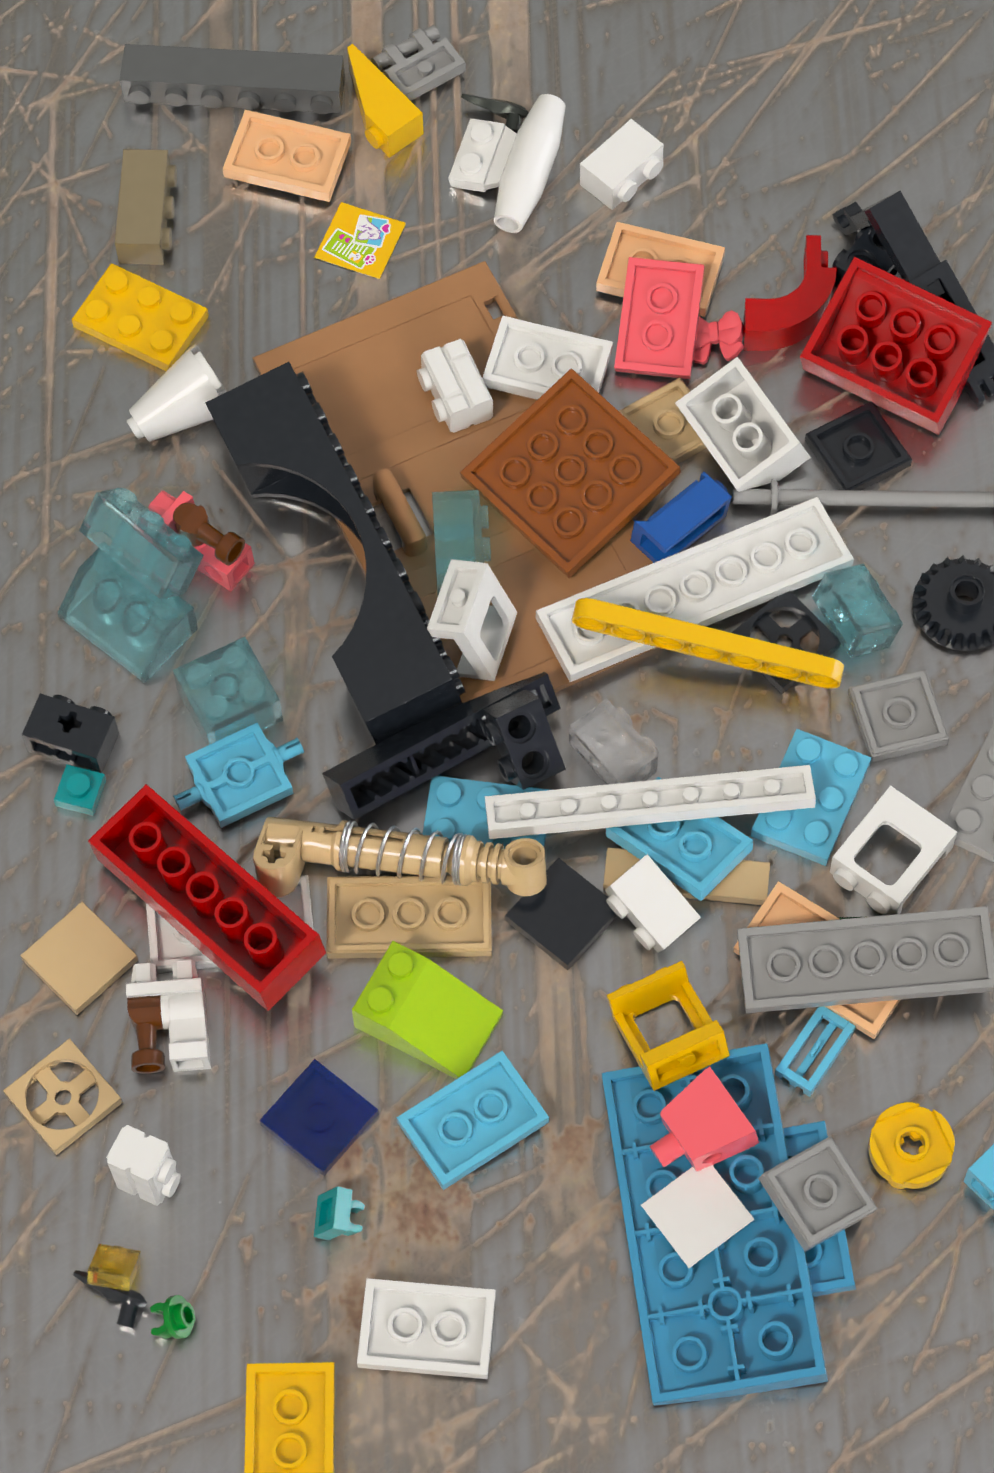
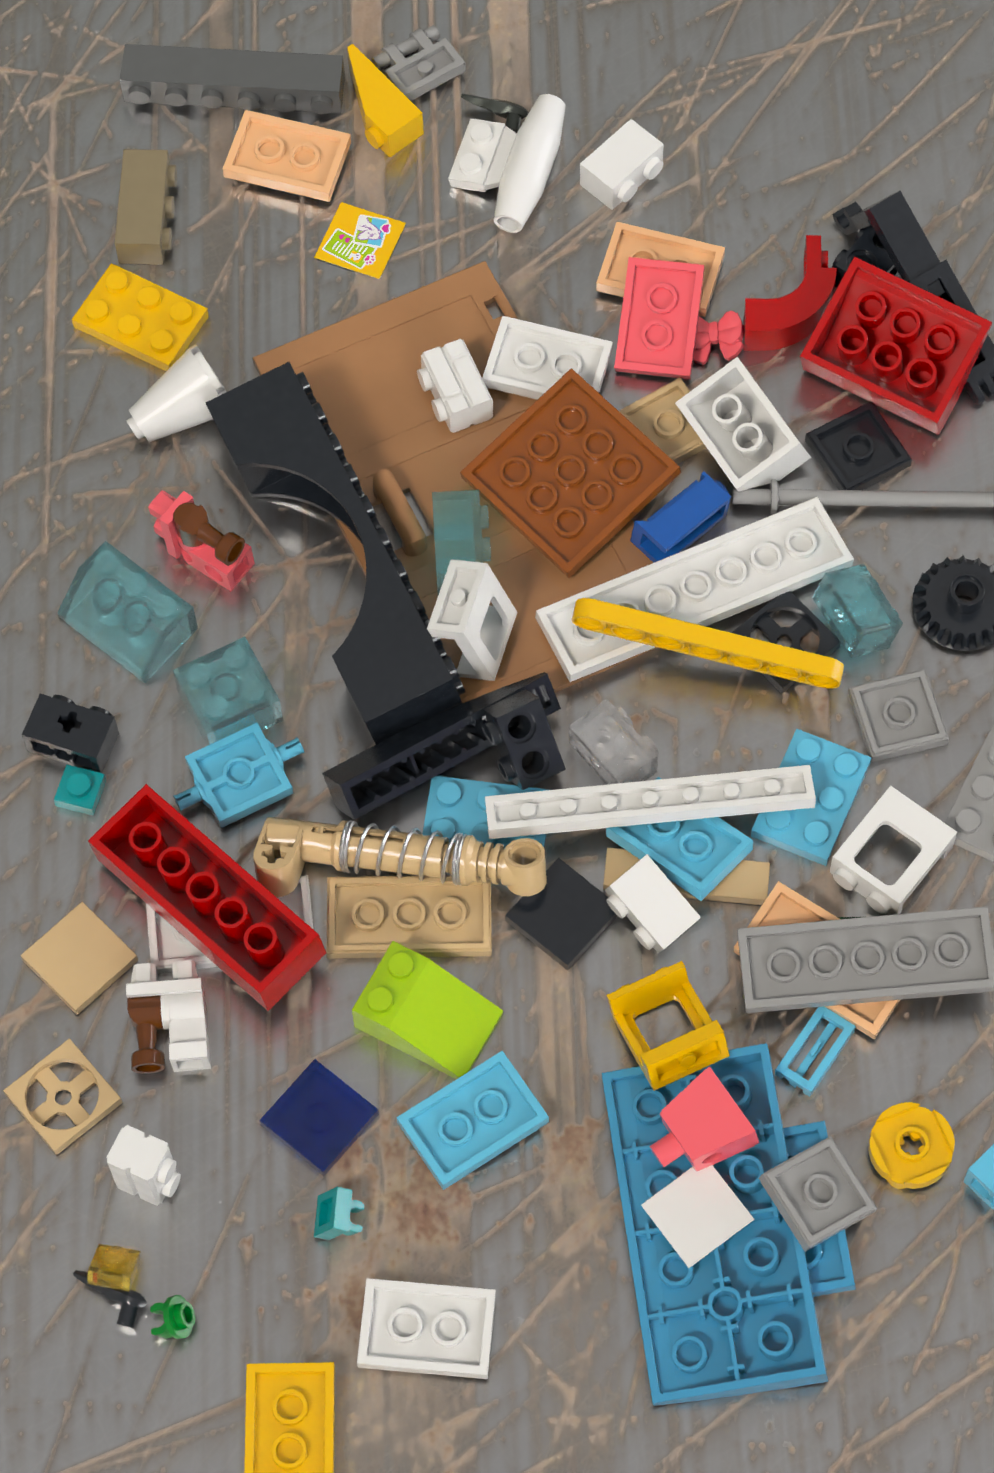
clear light blue brick [79,487,204,600] -> none

